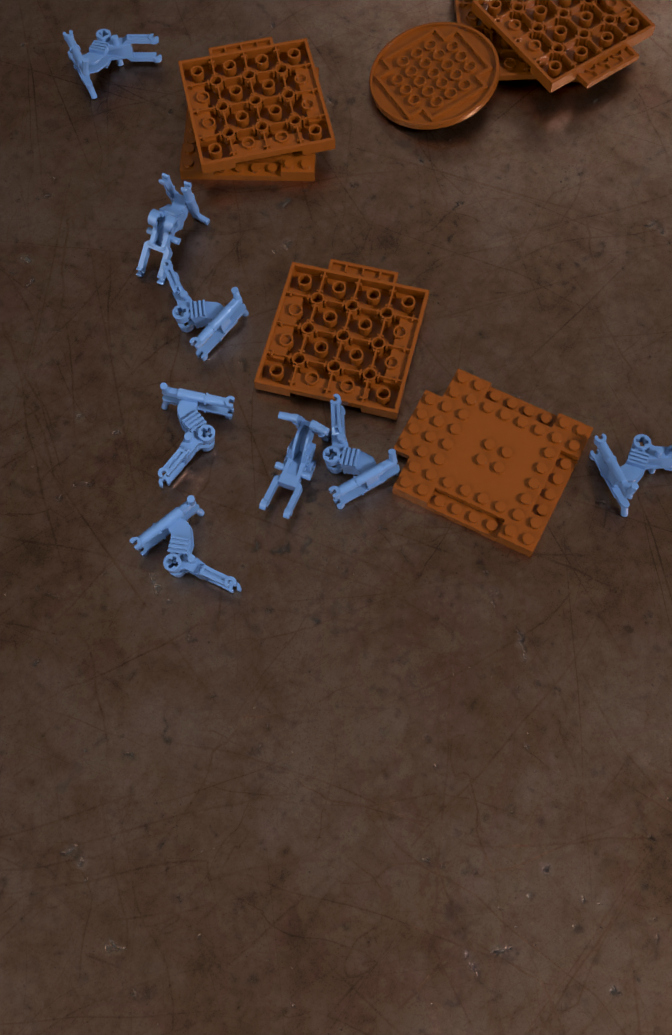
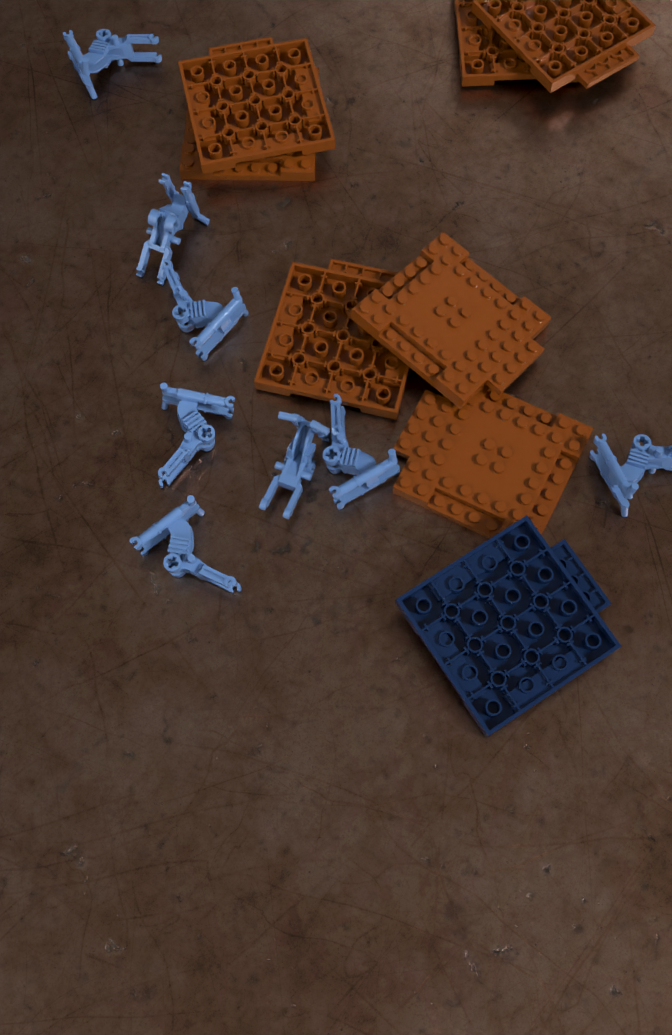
dark orange plate [369,22,500,130] -> none
none -> dark orange plate [350,232,552,409]
none -> dark blue plate [395,515,622,738]

